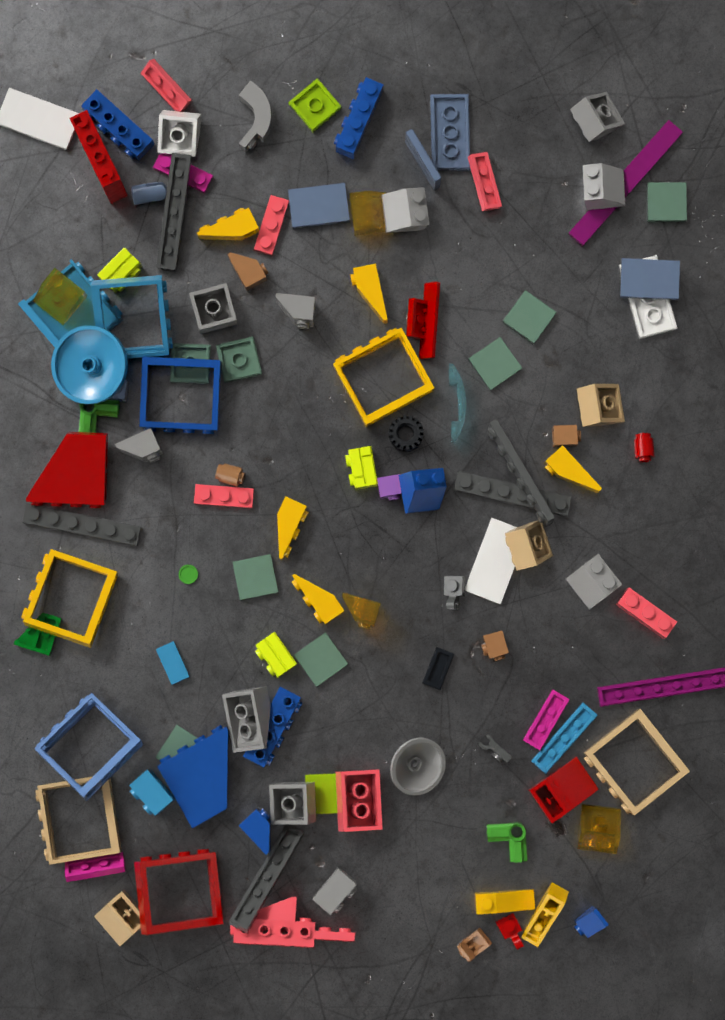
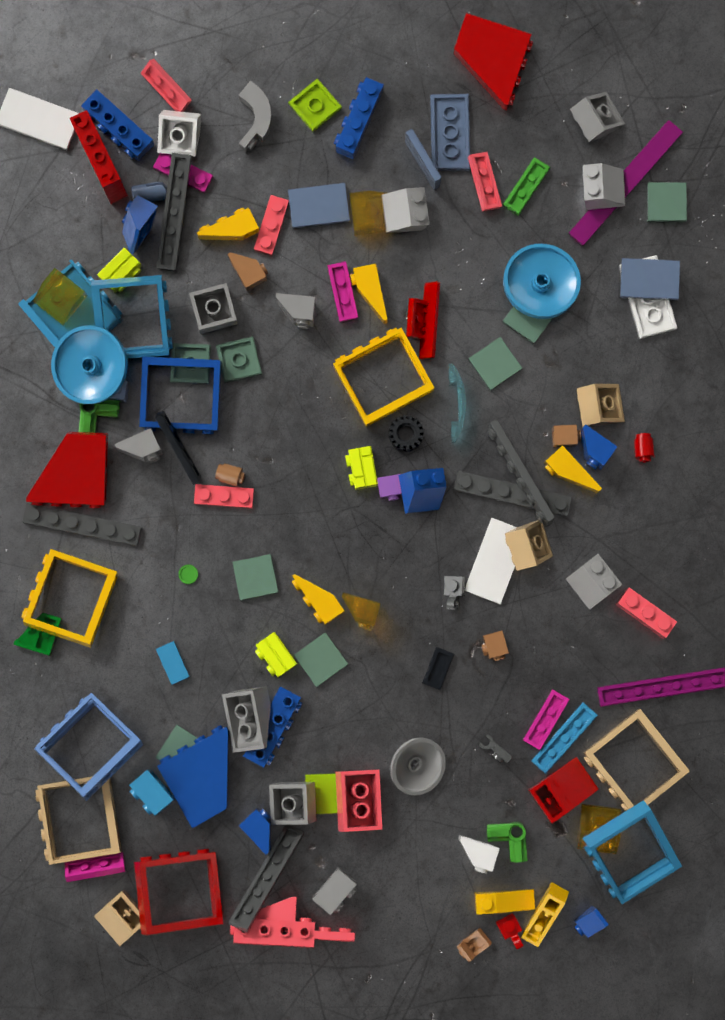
yellow slope [277,496,309,561] -> none
none -> blue slope [122,195,158,254]
none -> black tile [155,410,201,485]
none -> dark pink plate [327,261,358,323]
none -> red slope [453,13,533,110]
none -> white slope [458,835,500,874]
none -> bright green tile [503,157,550,216]
none -> dark azure dish [503,244,581,319]
none -> blue slope [581,424,617,470]
none -> dark azure window [583,800,682,904]

